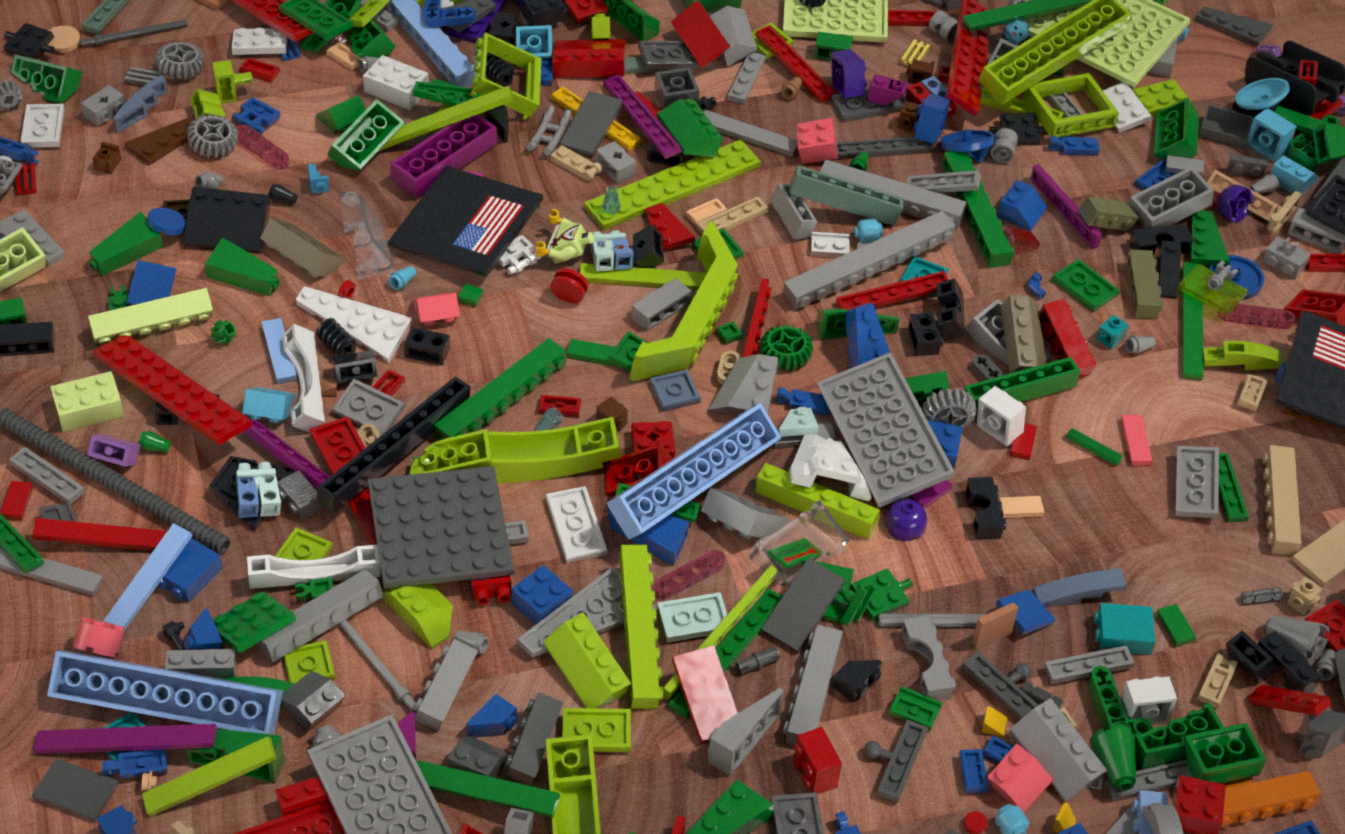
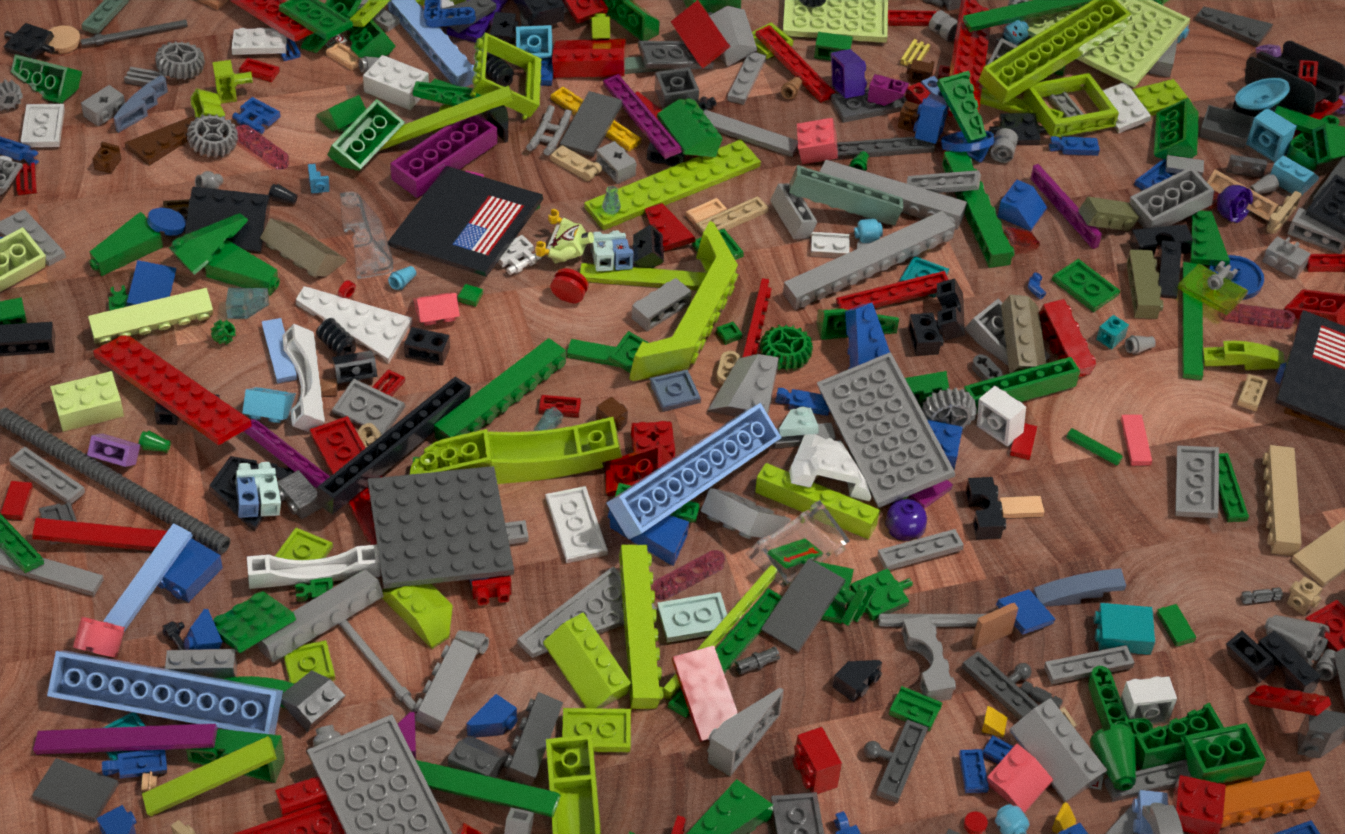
blue brick [511,565,573,625] -> none
light grey brick [783,625,843,746] -> none
tan plate [1197,653,1238,709] -> none
none -> green wedge [169,213,248,275]
none -> clear light blue slope [226,288,269,319]
none -> light grey plate [877,529,964,570]
none -> green wing [936,71,986,143]

